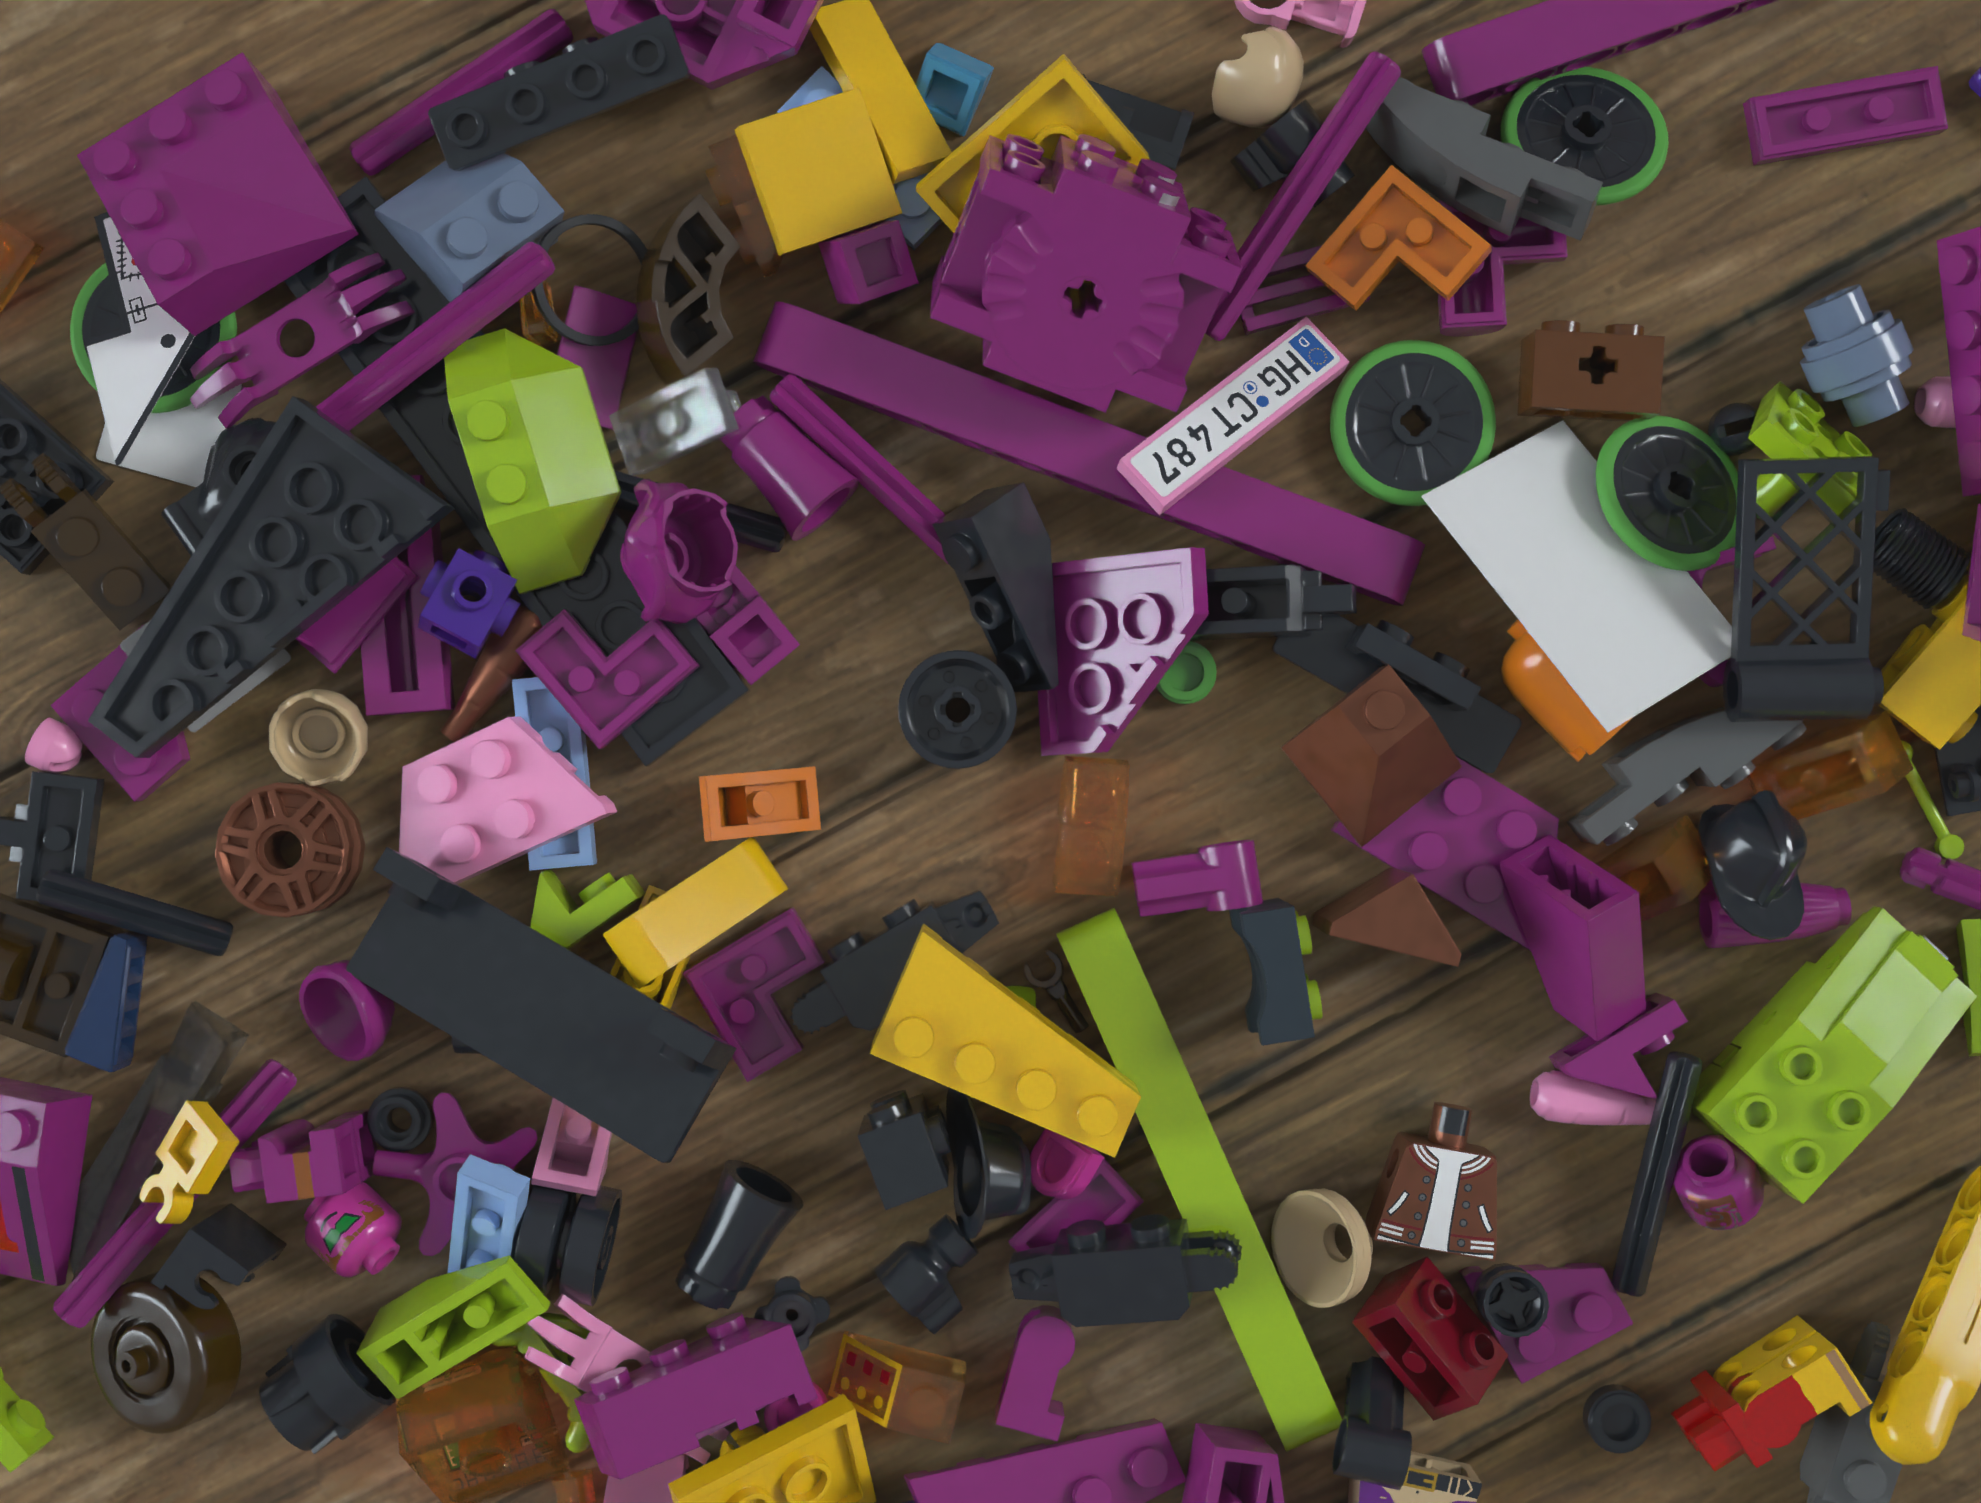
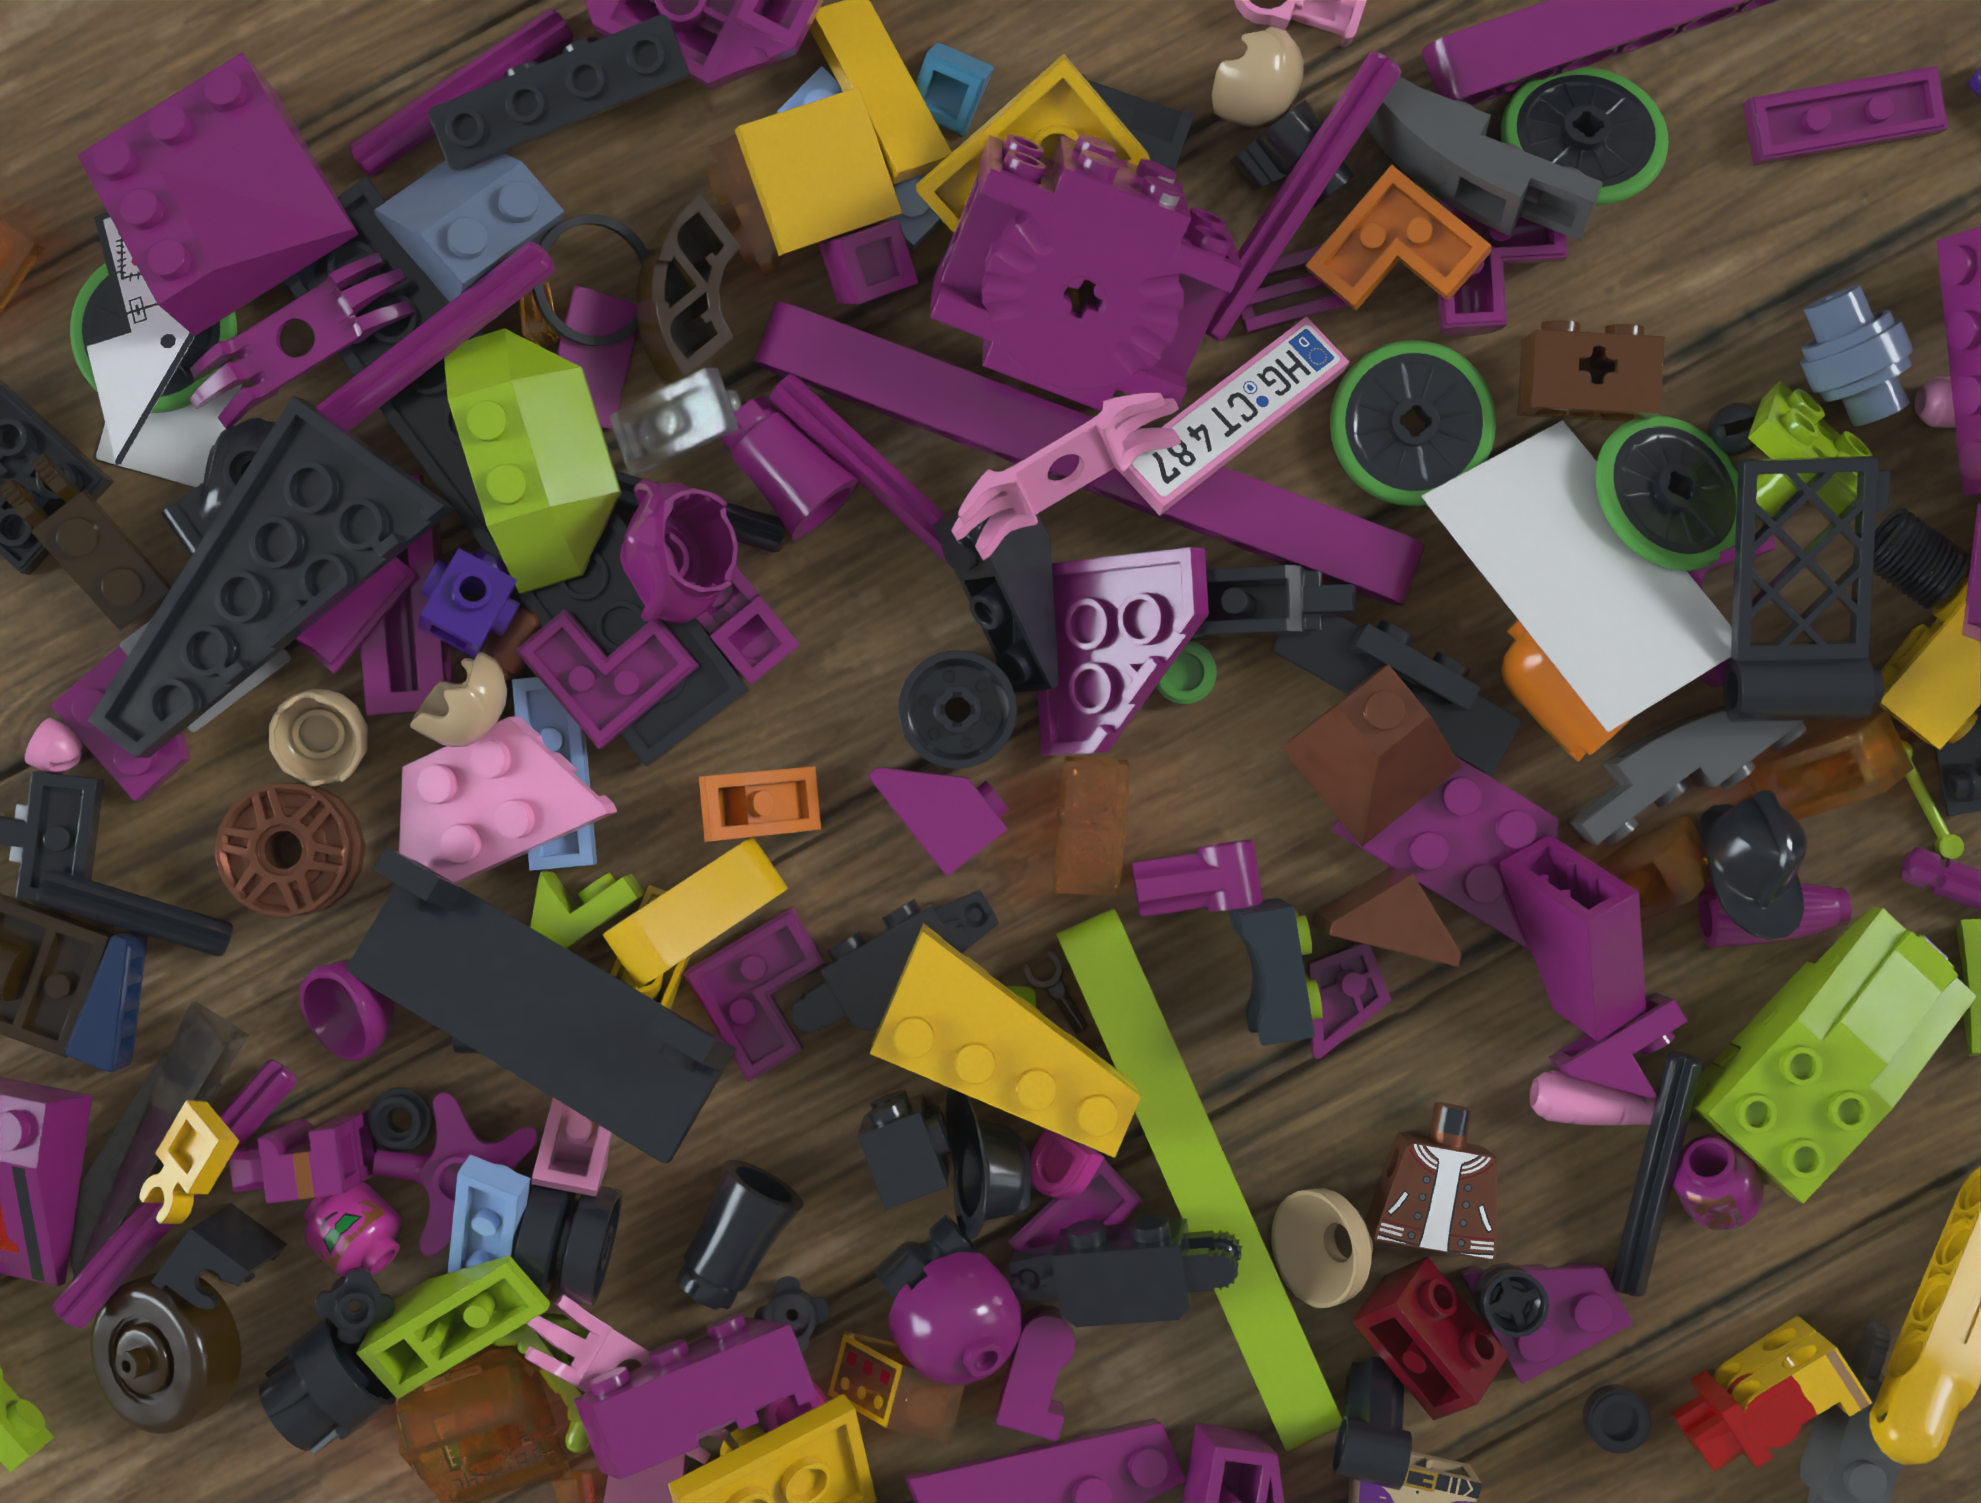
none -> black plate [315,1267,395,1344]
none -> tan hair [410,652,507,747]
none -> magenta slope [867,767,1010,877]
none -> magenta cylinder [889,1252,1021,1386]
none -> bright pink piece [951,393,1181,561]
none -> magenta piece [1308,943,1392,1059]

